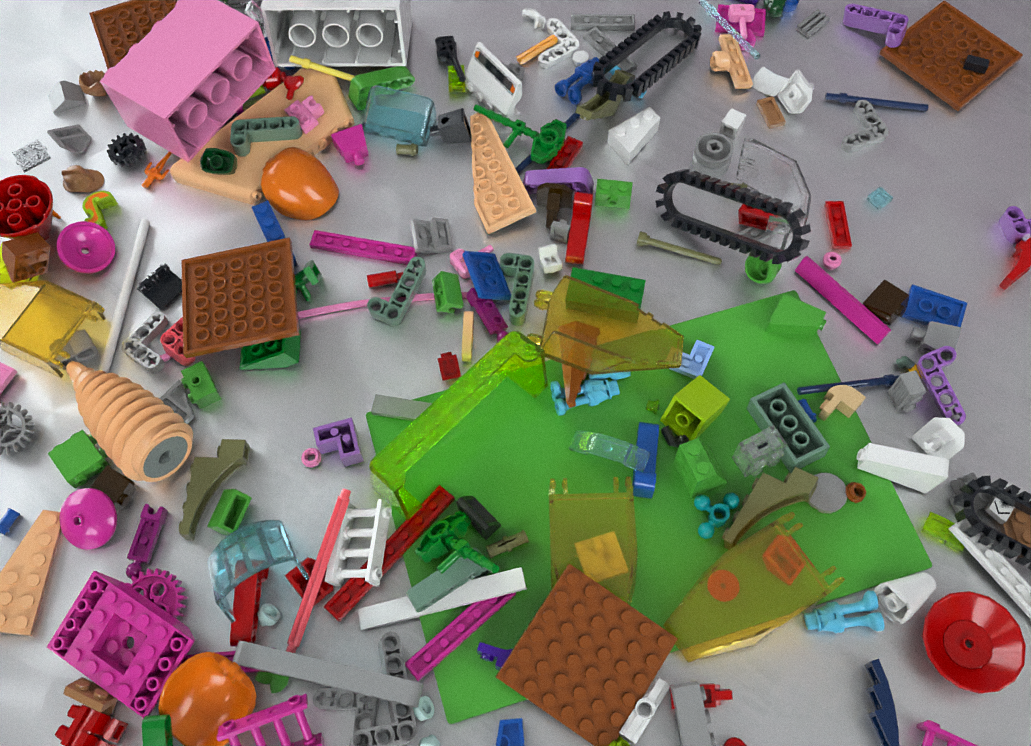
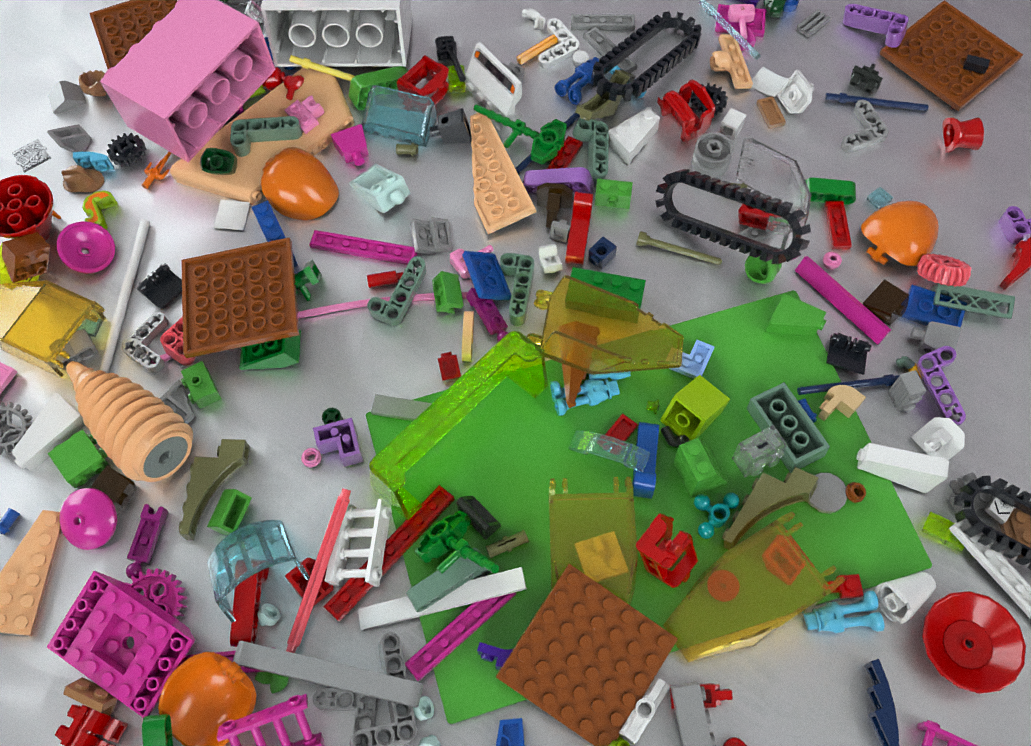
none -> white slope [11,392,85,471]
none -> medium azure slope [73,152,114,171]
none -> clear light blue tile [76,315,103,337]
none -> white sticker [213,199,250,230]
none -> dark green wheel [322,407,343,425]
none -> light aqua slope [349,163,411,213]
none -> red animal [397,55,449,114]
none -> sand green beam [572,118,609,186]
none -> dark blue brick [588,236,617,270]
none -> red tile [598,413,638,456]
none -> red animal [636,514,698,588]
none -> red animal [657,79,715,141]
none -> black gear [690,83,728,116]
none -> green beam [804,178,856,205]
none -> red plate [822,574,864,599]
none -> black hinge [826,332,872,375]
none -> pearl dark grey hips [849,64,883,94]
none -> orange piece [861,201,939,266]
none -> coral gear [917,253,972,287]
none -> sand green fence [932,283,1015,320]
none -> red hat [942,117,984,153]

